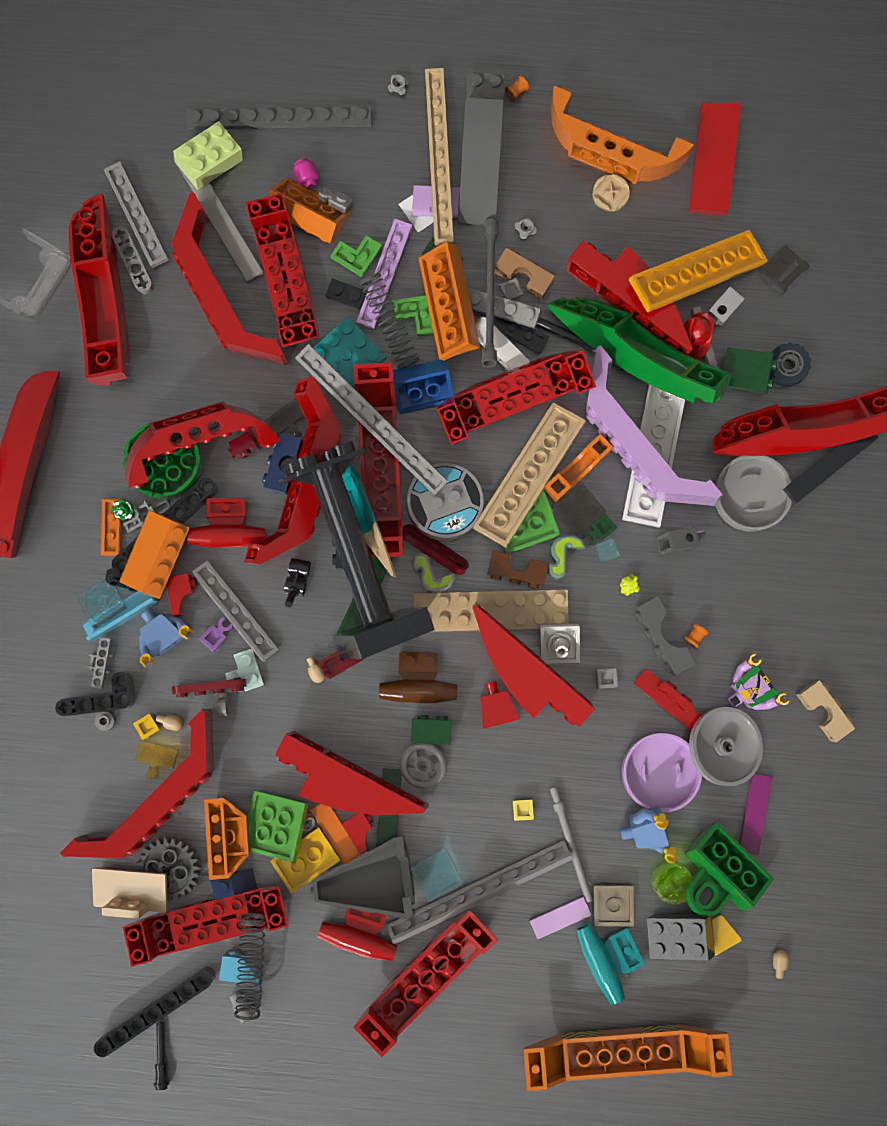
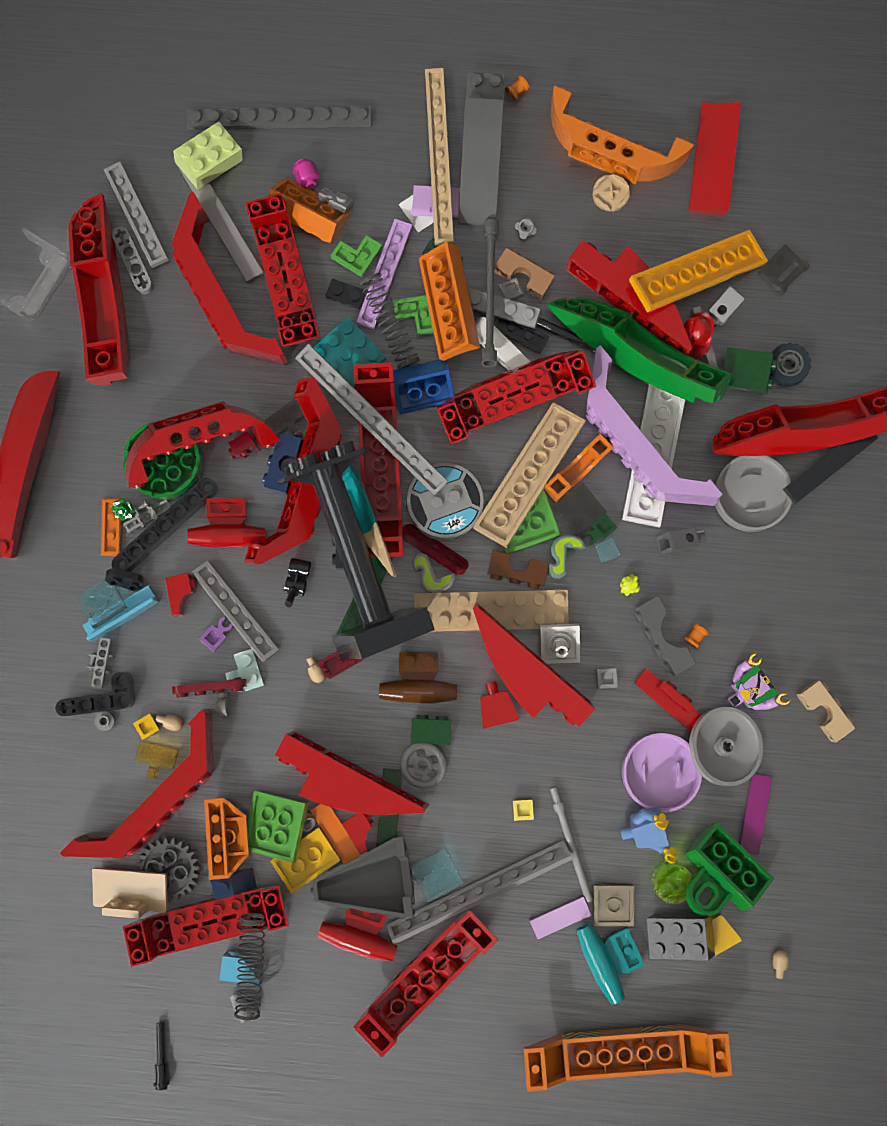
black beam [94,967,215,1057] -> none
orange slope [119,510,190,599] -> none
medium blue torso [139,609,194,668] -> none
light grey plate [388,74,409,95] -> none

